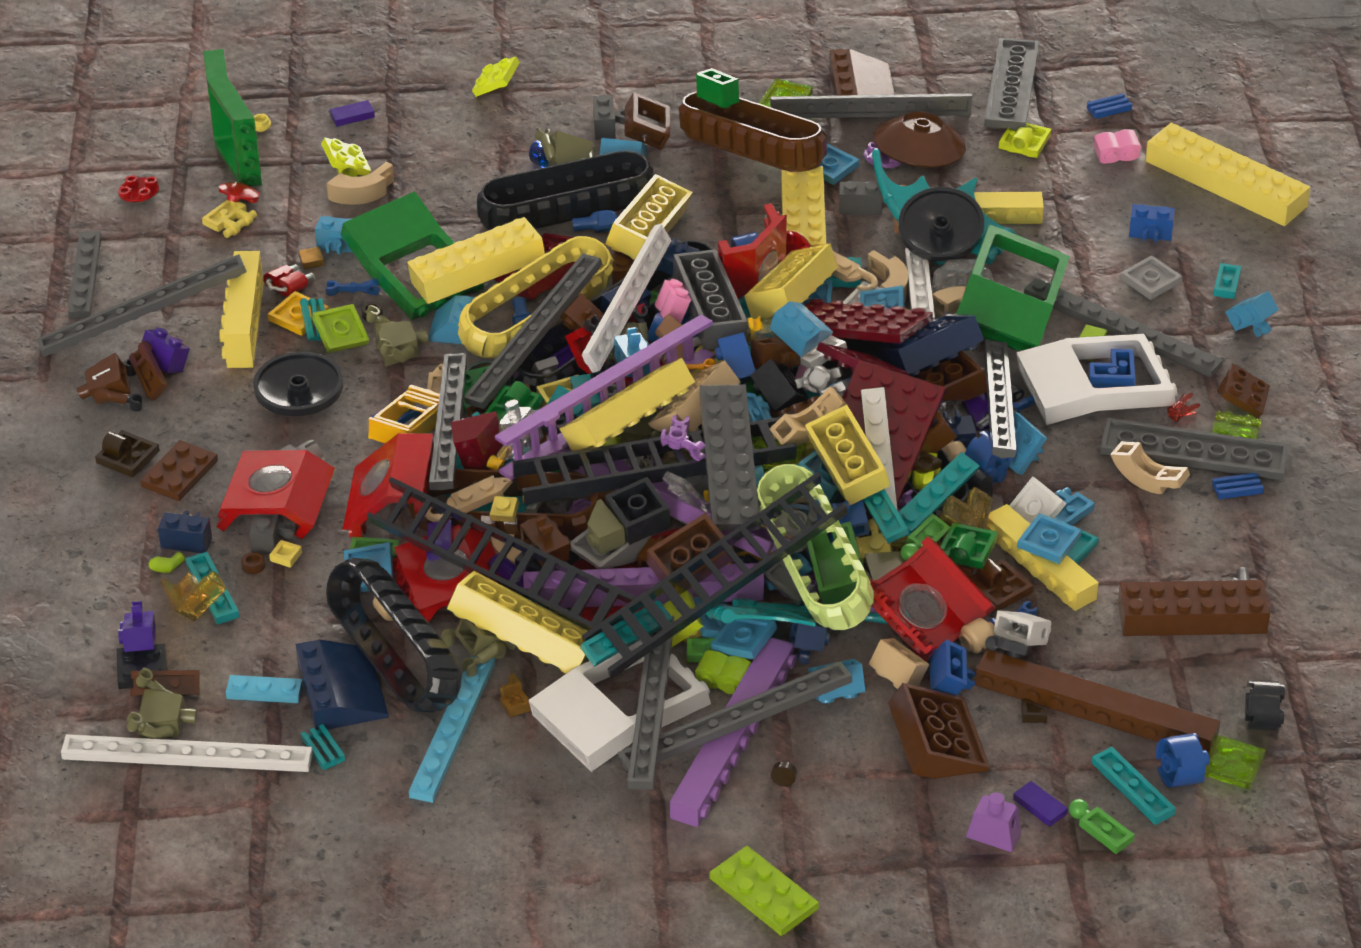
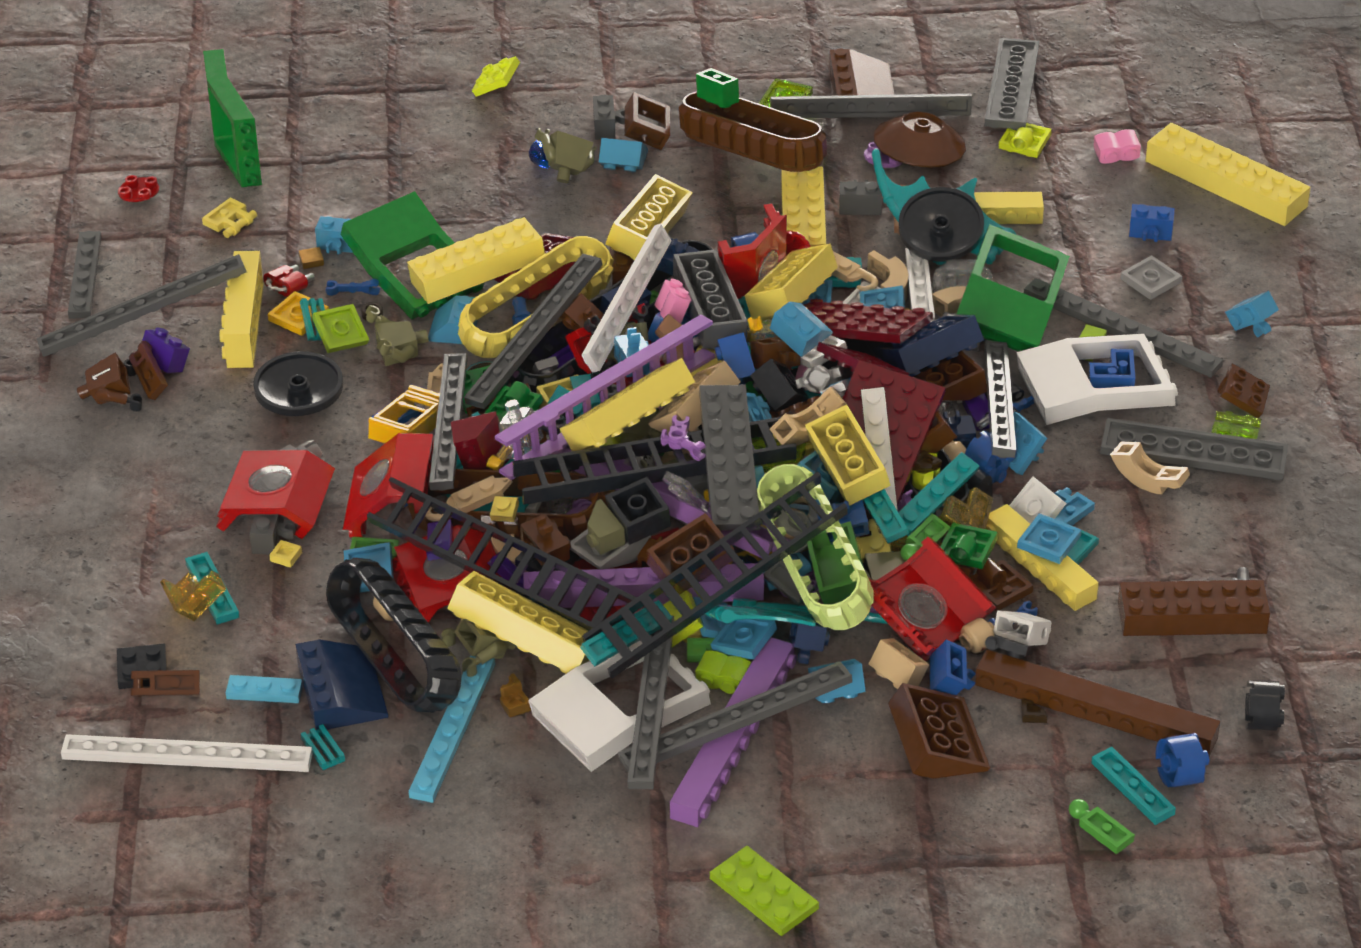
dark brown plate [95,430,160,477] -> none
dark purple brick [118,601,156,652] -> none
olive torso [127,668,197,739] -> none
reddish brown plate [141,440,218,501] -> none
lime arm [149,552,185,573] -> none
dark blue brick [158,510,212,553] -> none
red dish [219,182,260,203] -> none
reddish brown tile [241,552,265,574] -> none
light yellow plate [254,114,271,132] -> none
neon yellow plate [321,137,371,177] -> none
tan arch [327,162,394,205] -> none
dark purple tile [330,100,375,127] -> none
black piece [477,151,653,230] -> none
blue arm [572,210,618,233] -> none
light orange hand [686,358,716,370] -> none
dark brown tile [771,761,797,786] -> none
dark azure plate [819,144,860,185] -> none
medium lavender torso [966,792,1021,852] -> none
dark purple tile [1013,781,1068,827] -> none
blue tile [1087,93,1132,119] -> none
clear red piece [1167,393,1200,422] -> none
clear neon green plate [1204,735,1266,790] -> none
blue tile [1212,473,1264,499] -> none
teal plate [1213,263,1242,299] -> none

